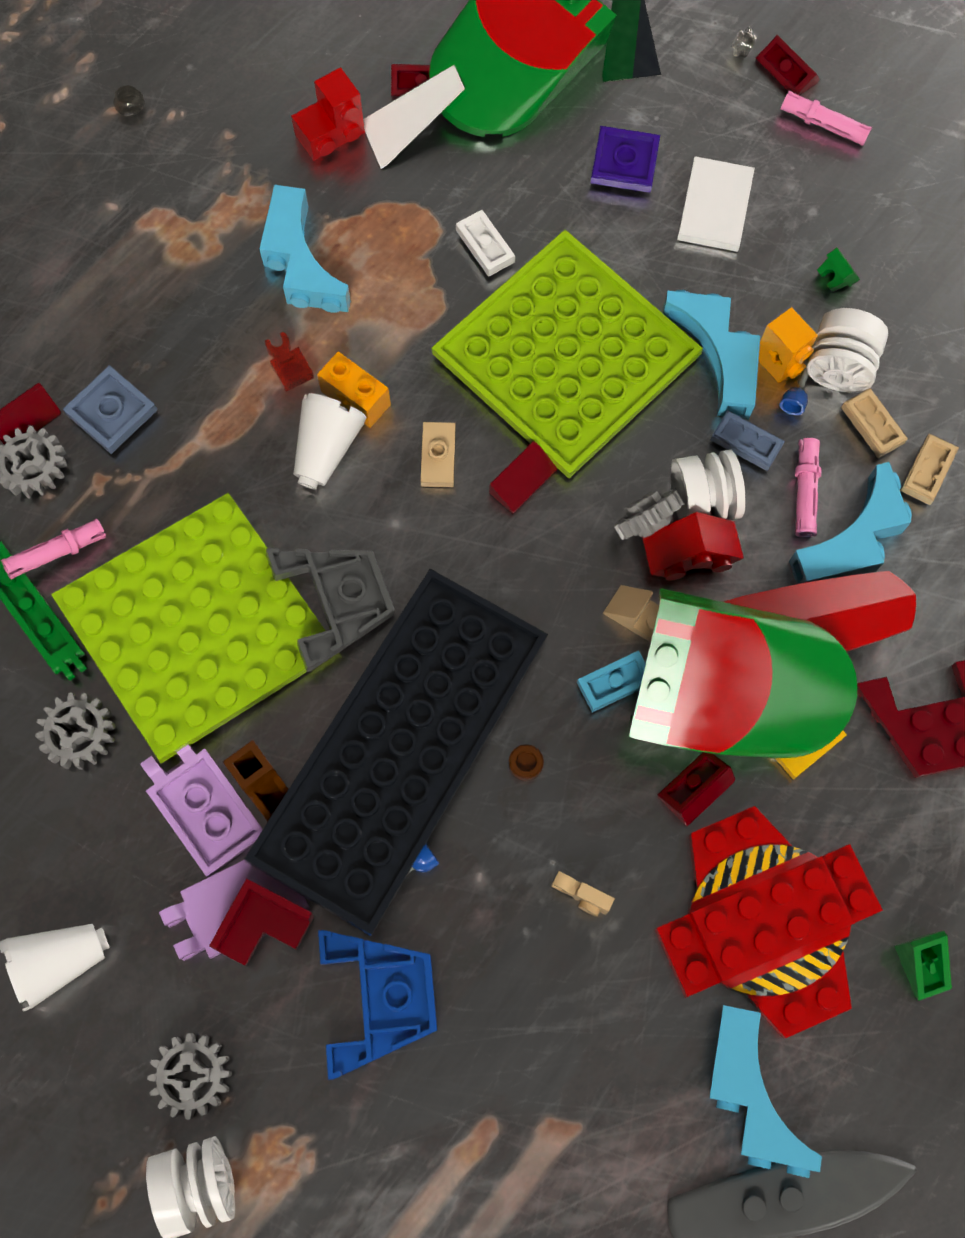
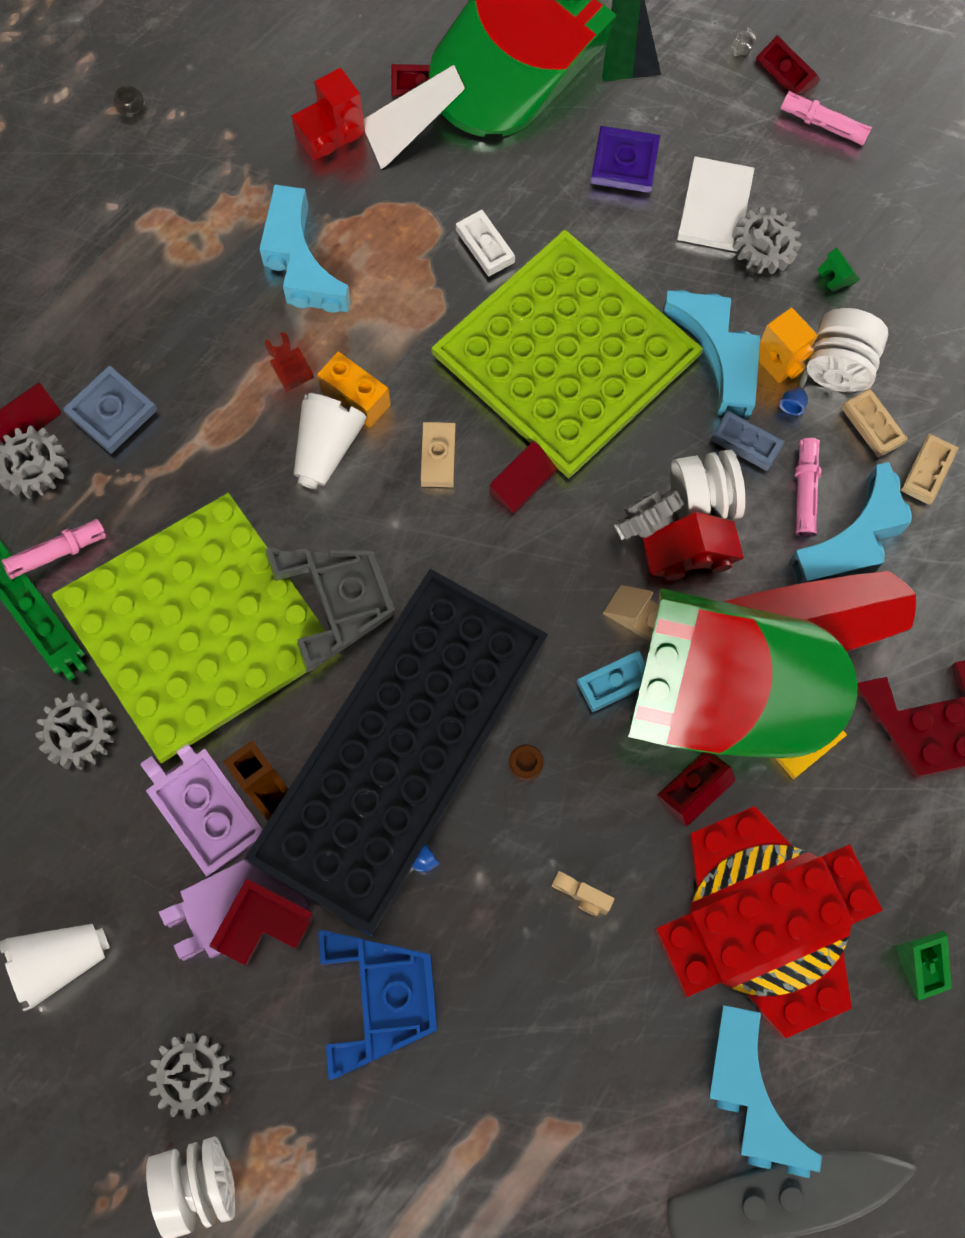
none -> light grey gear [732,206,802,274]

